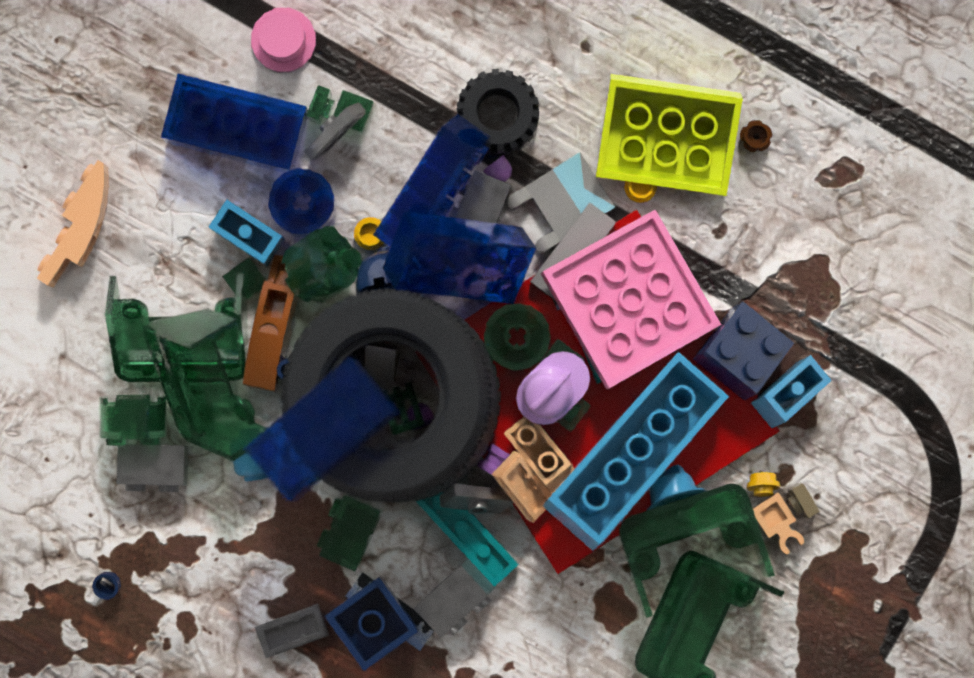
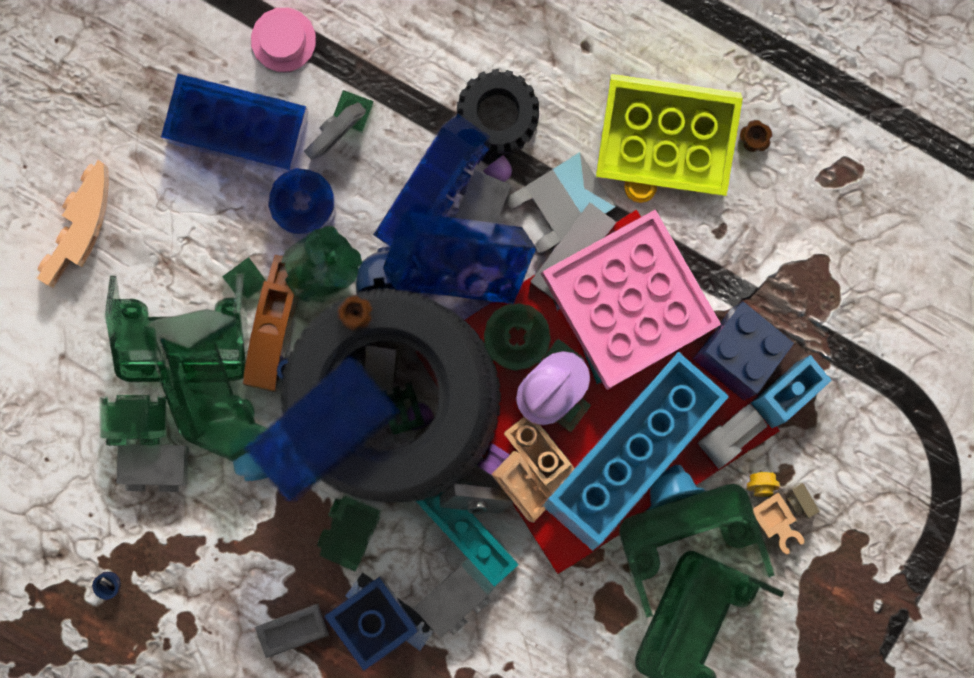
dark azure brick [208,199,285,266] -> none
clear green plate [306,85,335,125] -> none
yellow plate [354,217,387,250] -> none
none -> reddish brown plate [338,296,372,330]
none -> light grey piece [698,404,767,469]

